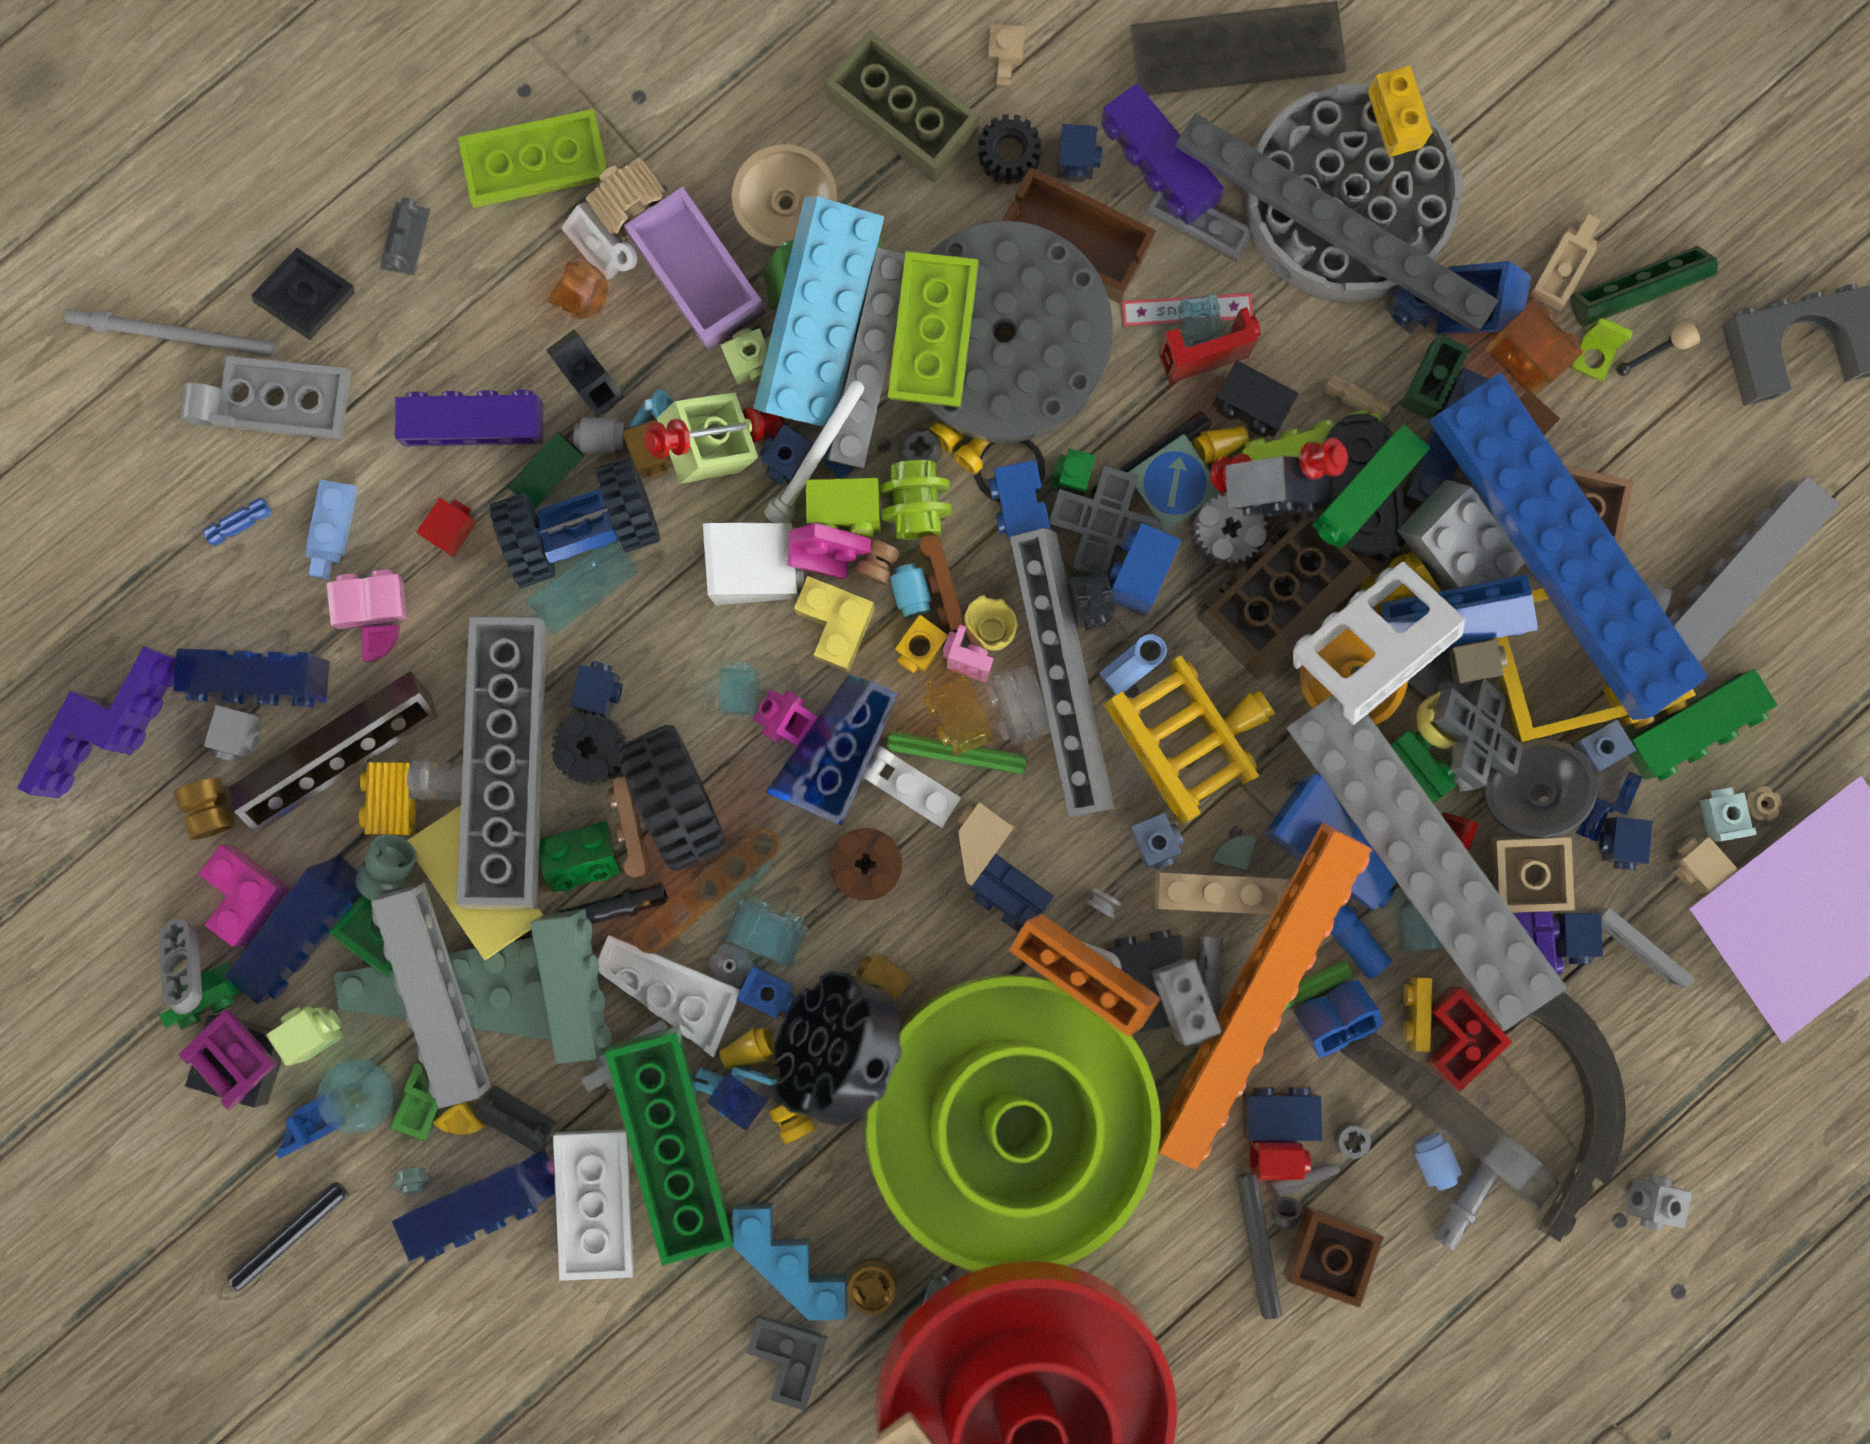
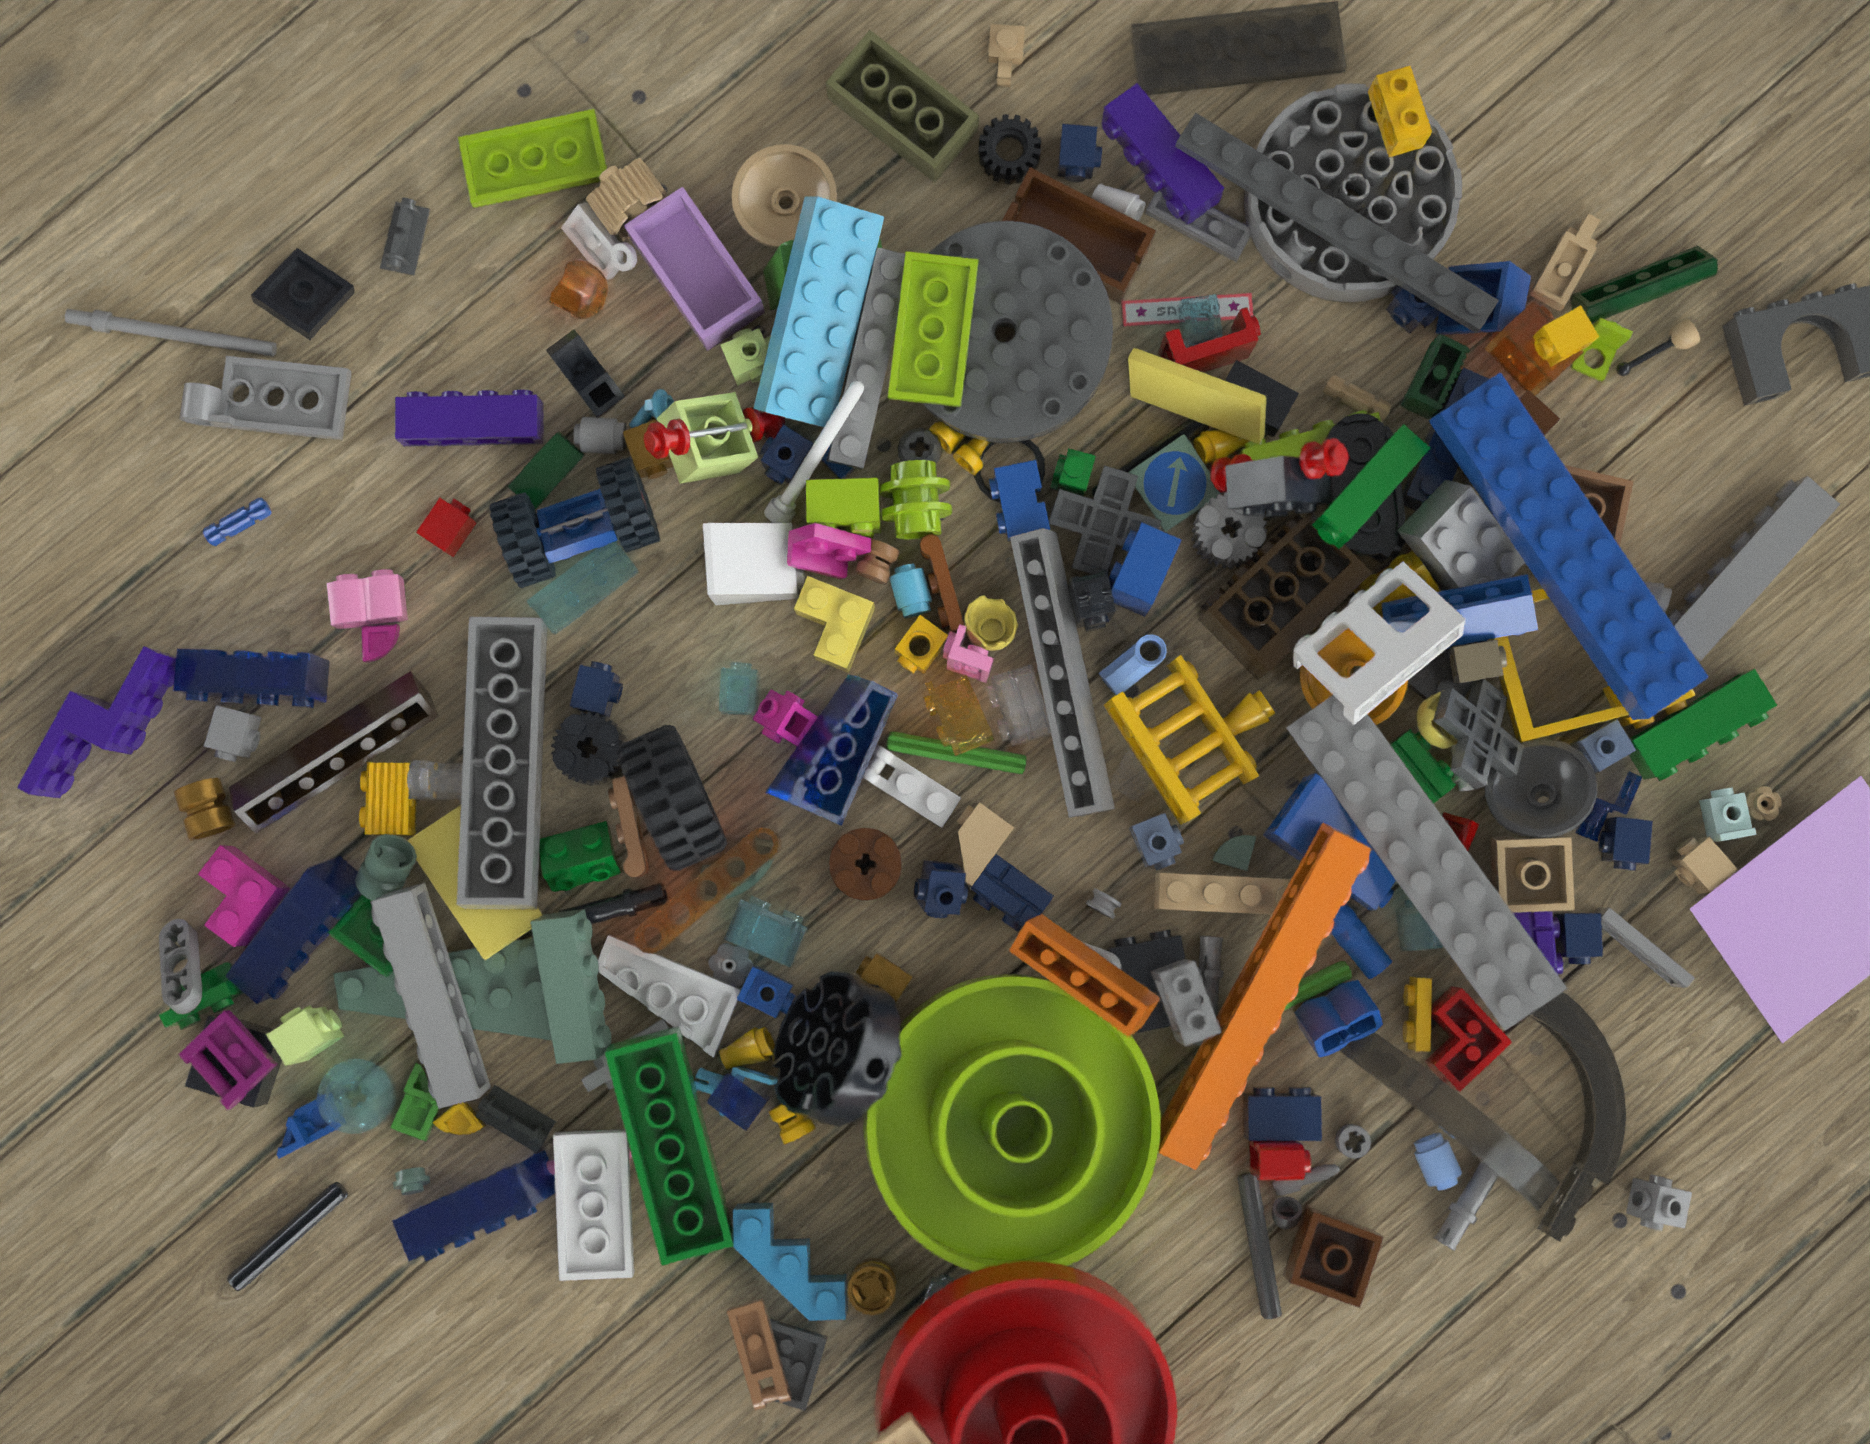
light blue hinge [306,479,358,580] -> none
none -> medium nougat plate [727,1298,791,1410]
none -> dark blue brick [914,860,968,918]
none -> white cone [1092,184,1145,221]
none -> light yellow tile [1128,348,1266,445]
none -> yellow brick [1533,306,1599,367]

